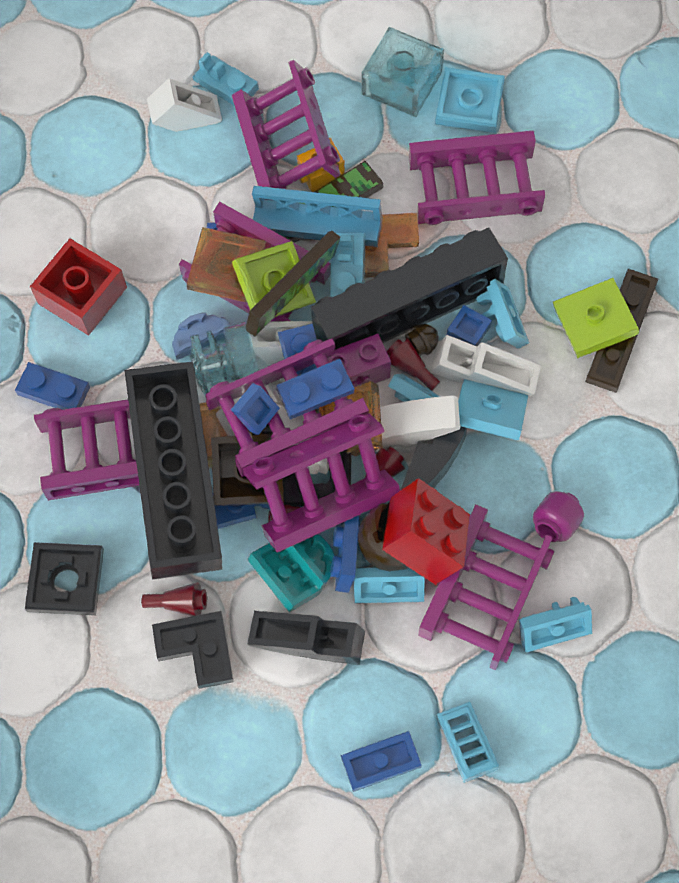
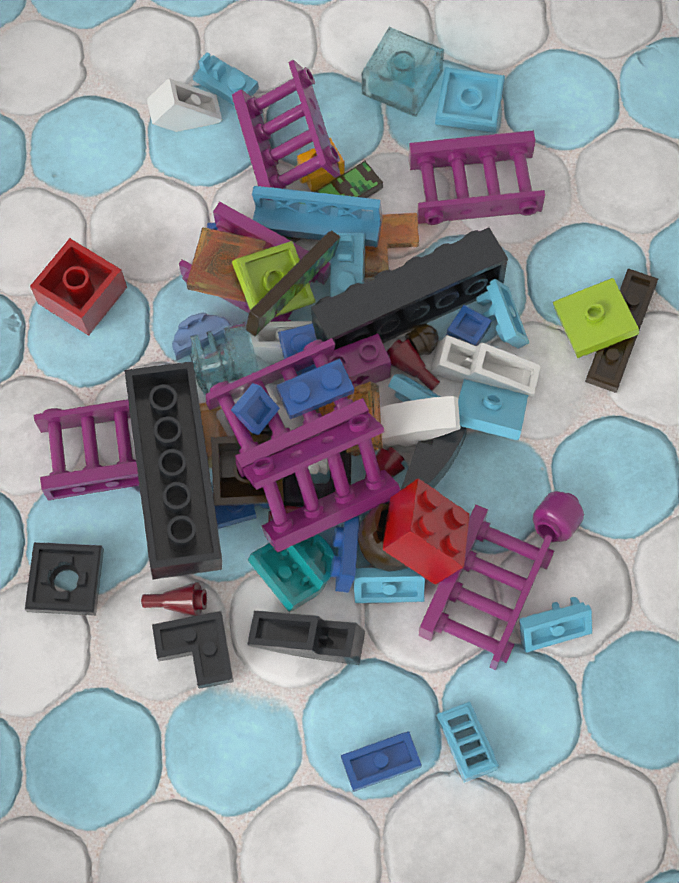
blue plate [15,362,90,410] -> none

